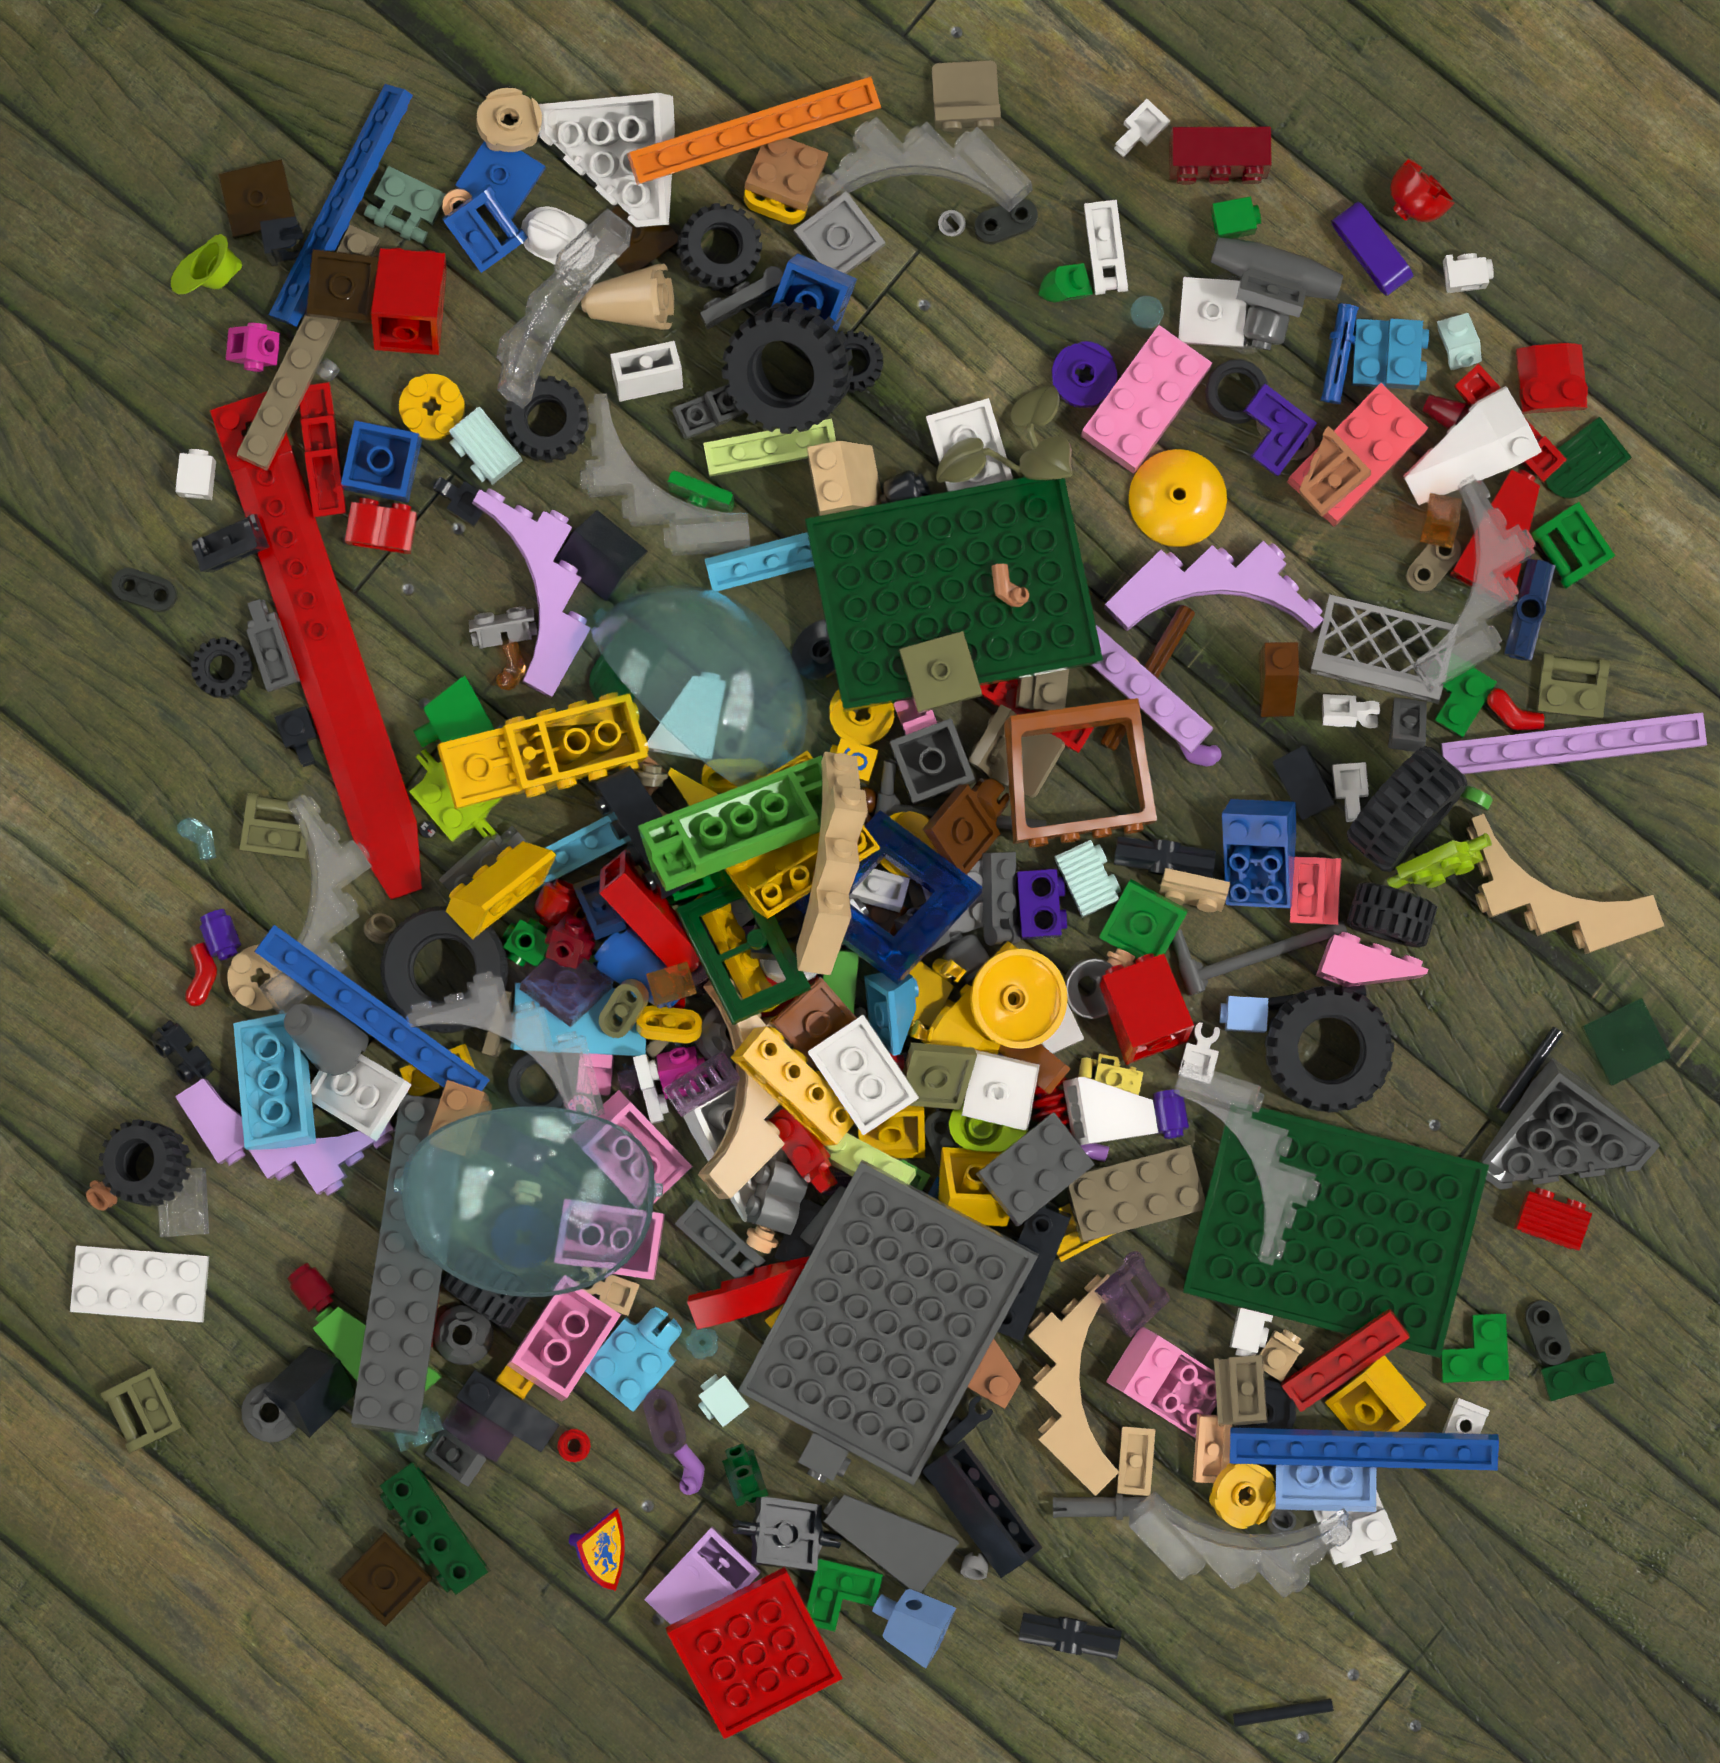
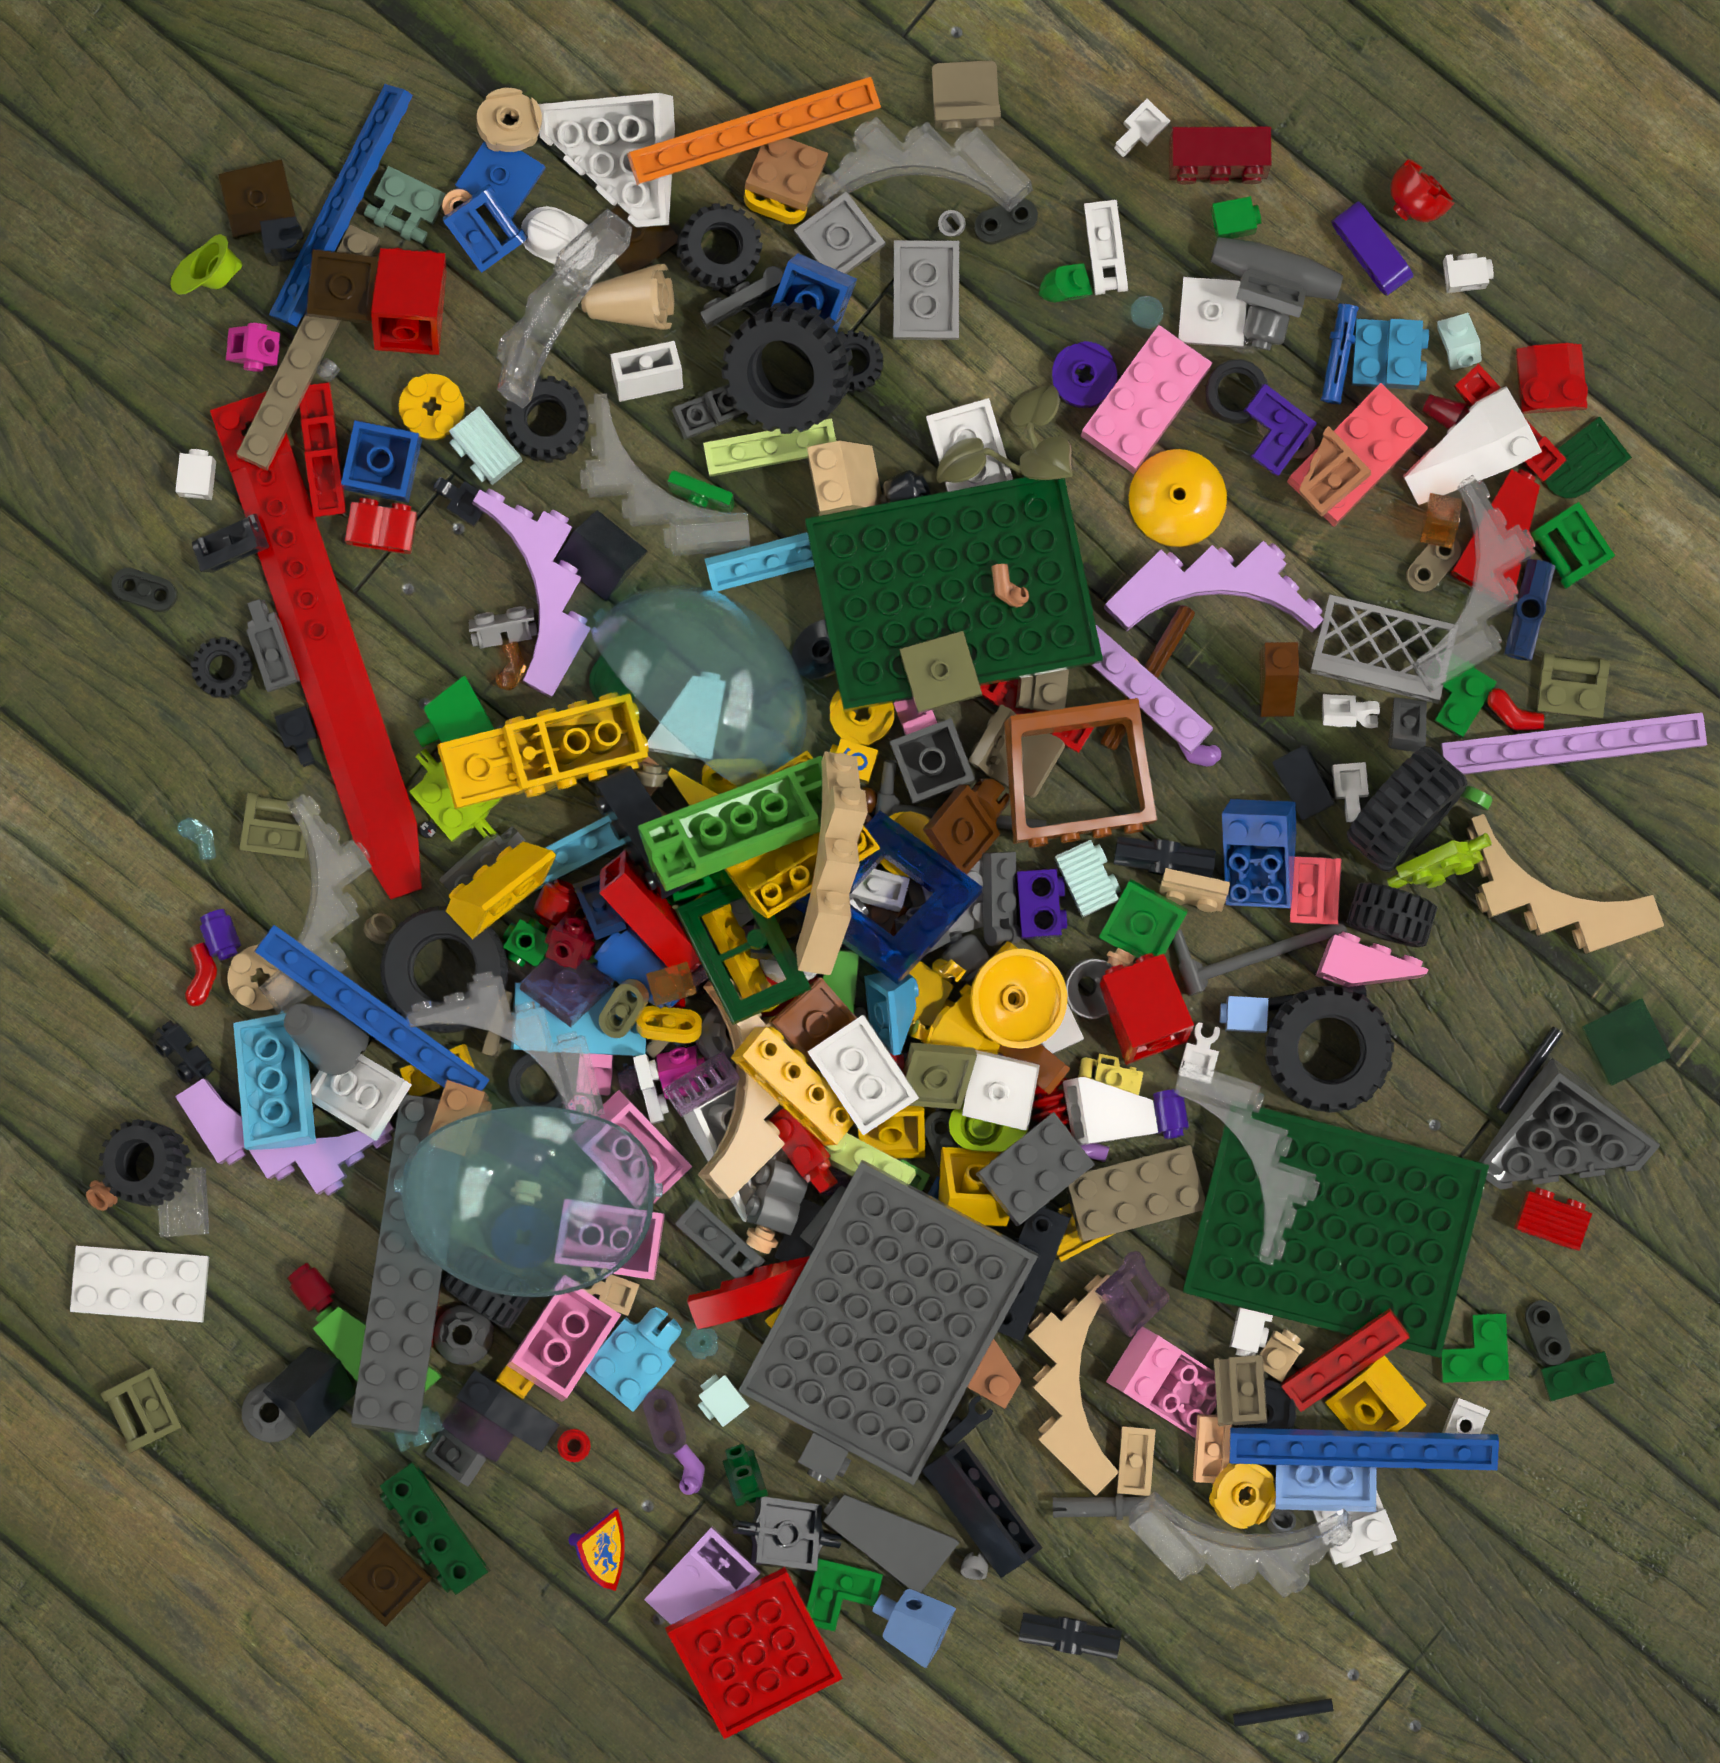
none -> light grey plate [893,240,959,340]

